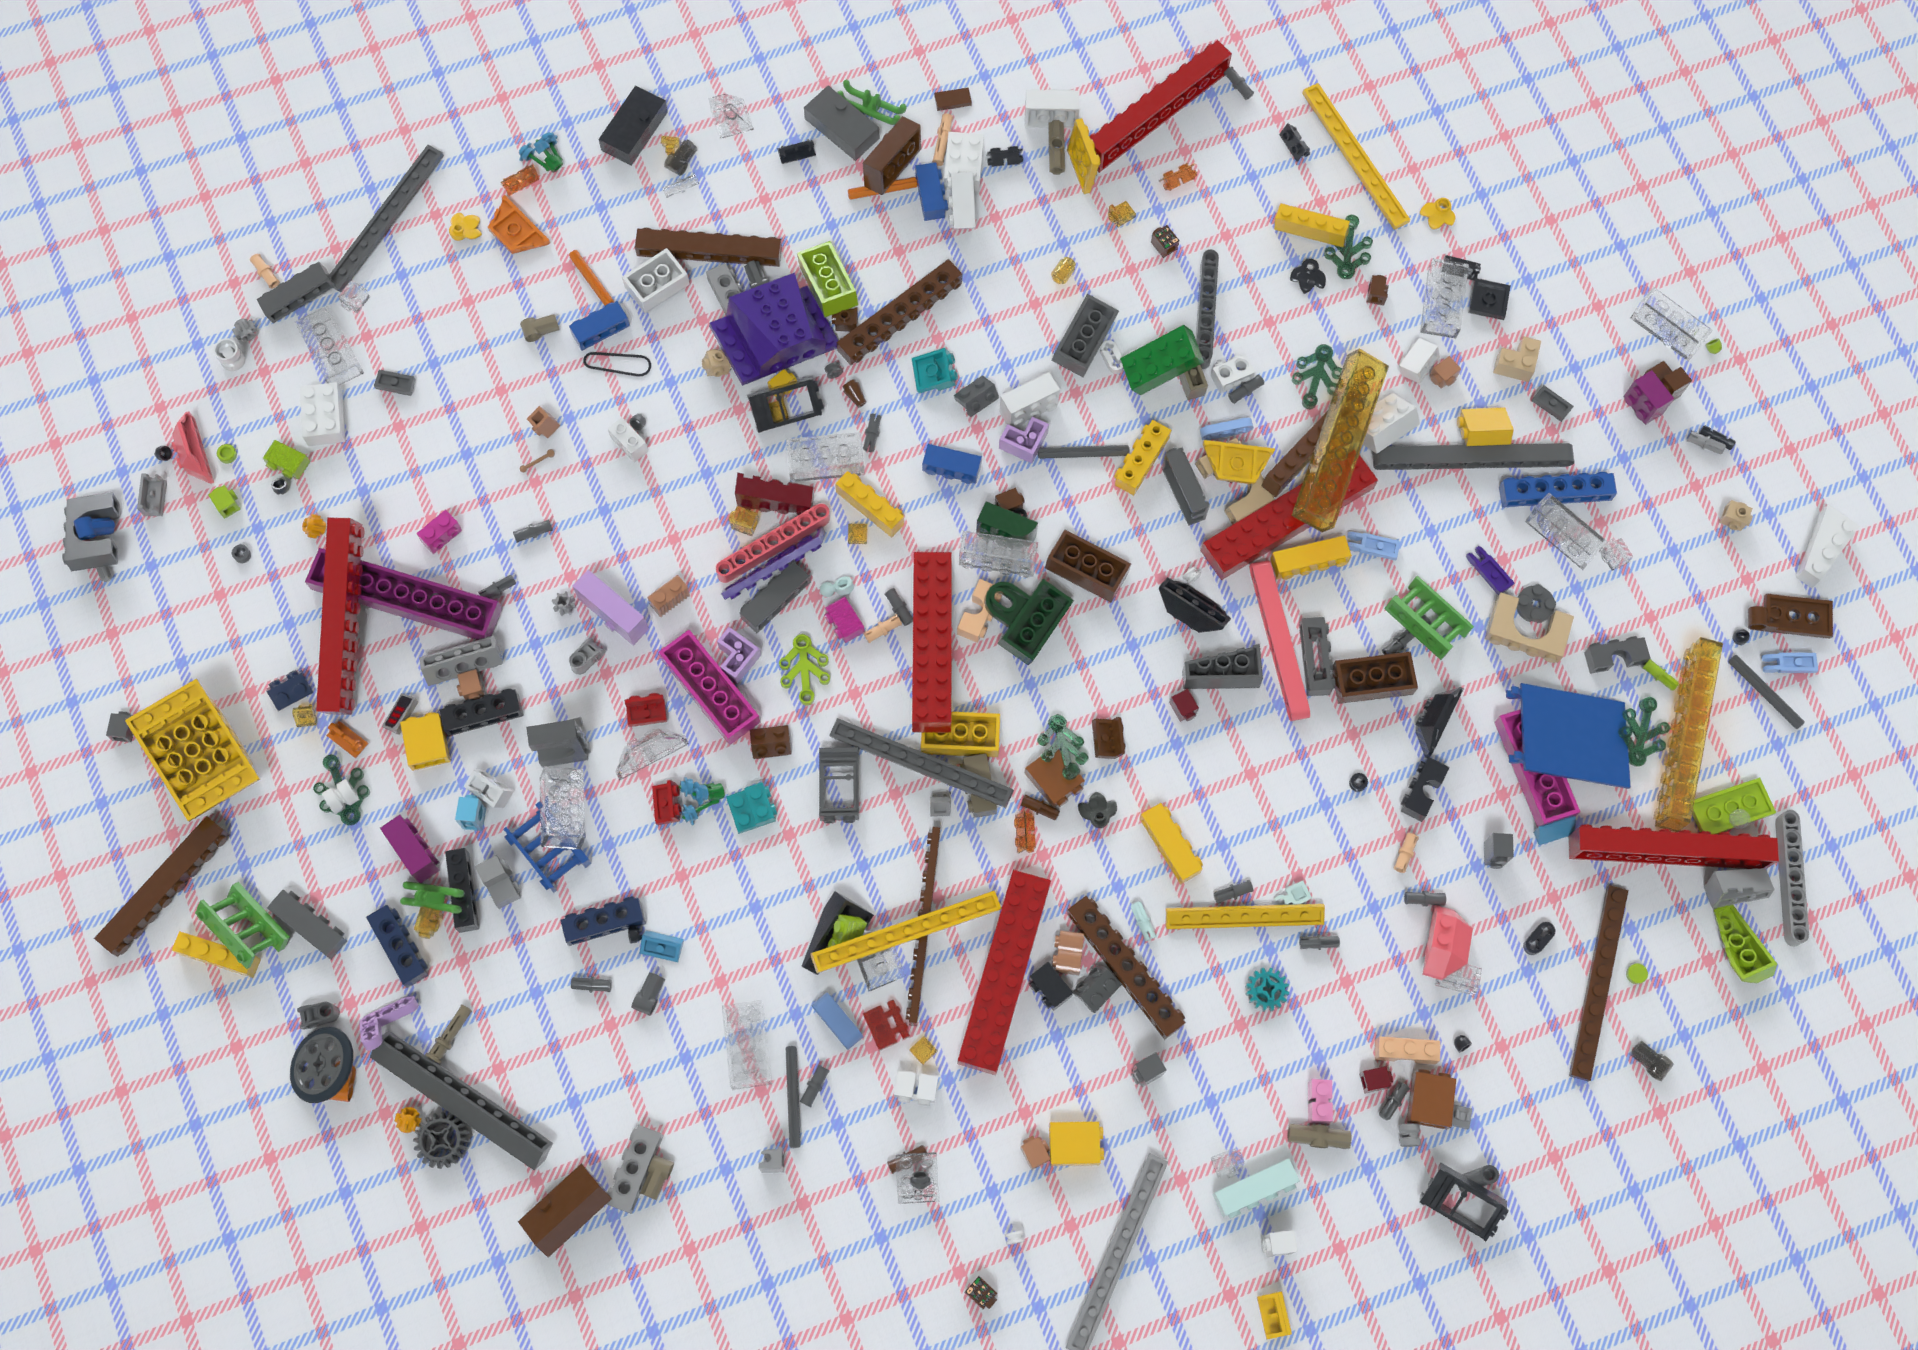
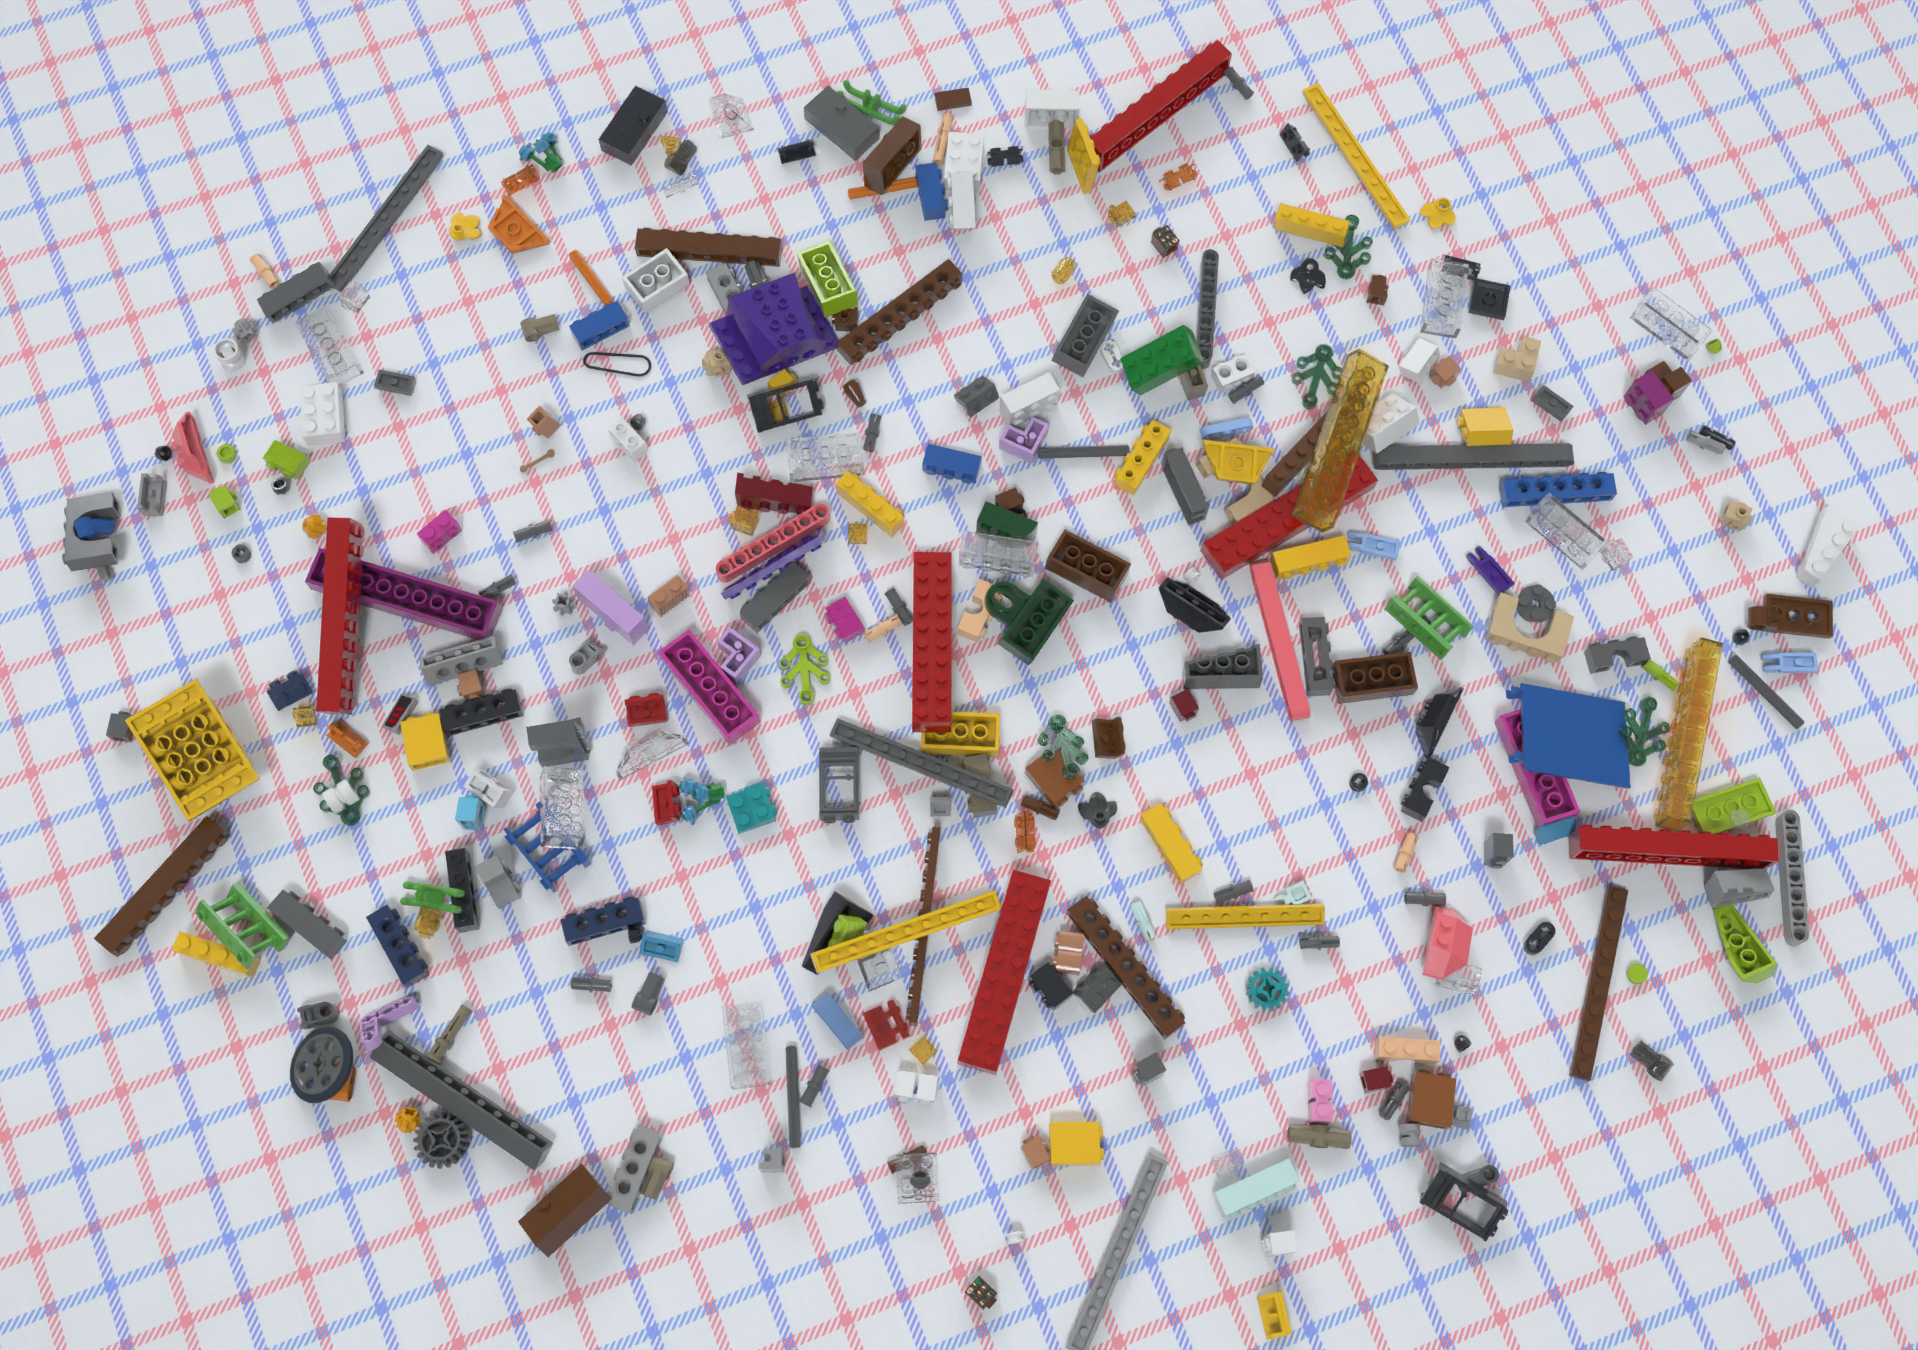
magenta brick [380,815,440,883] -> none
reddish brown bracket [750,725,791,759] -> none
light aqua plate [820,576,854,597] -> none
dark grey bush [824,362,843,379] -> none
teal plate [911,348,958,394] -> none

